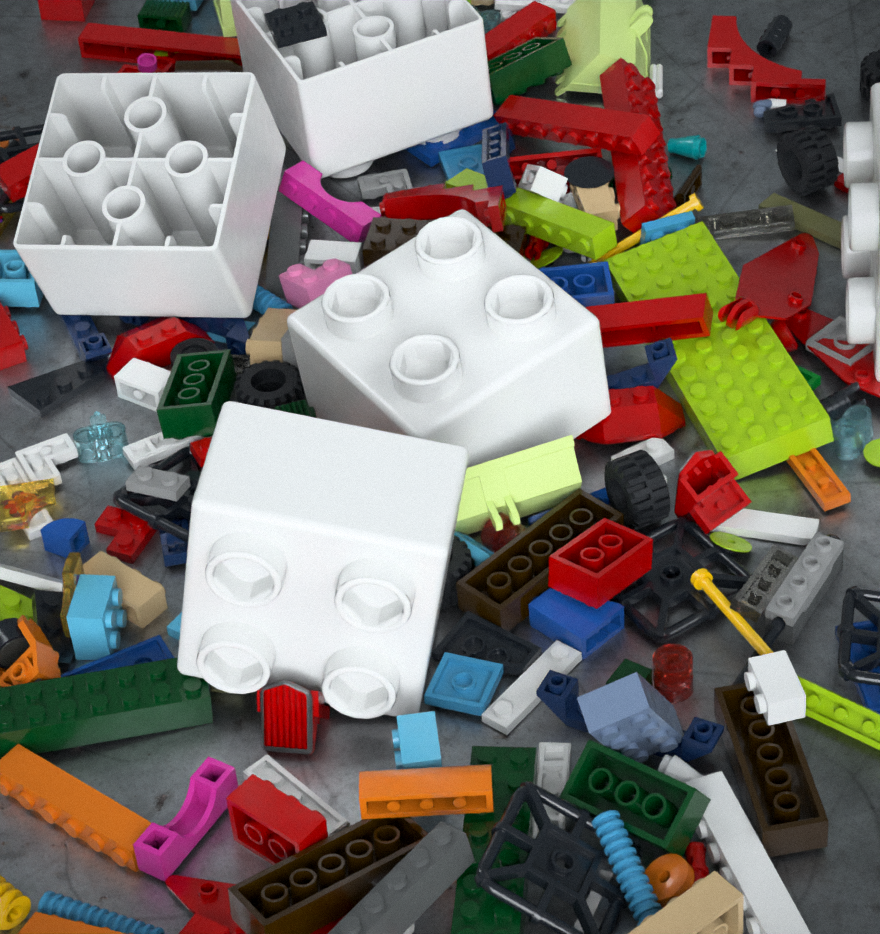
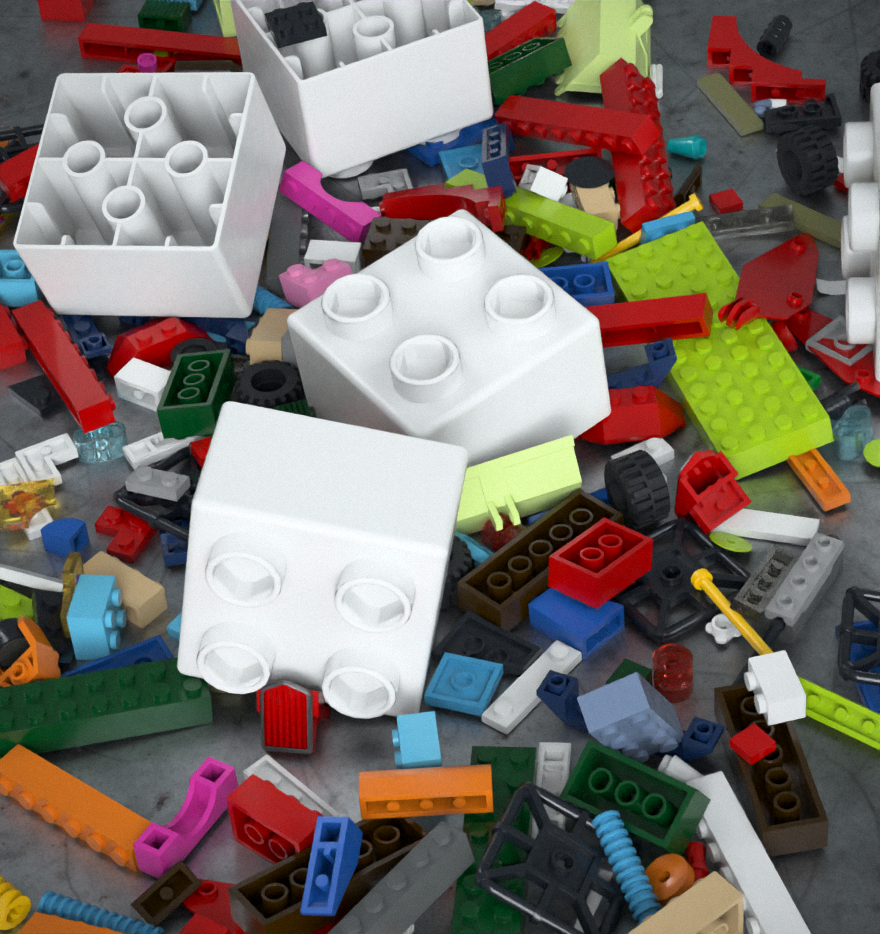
none -> red brick [12,300,116,434]
none -> dark brown slope [130,860,203,927]
none -> blue slope [300,816,363,916]
none -> olive tile [697,72,763,136]
none -> white plate [706,614,742,644]
none -> red tile [709,188,743,216]
none -> red tile [729,723,776,765]
none -> white sticker [816,278,847,295]

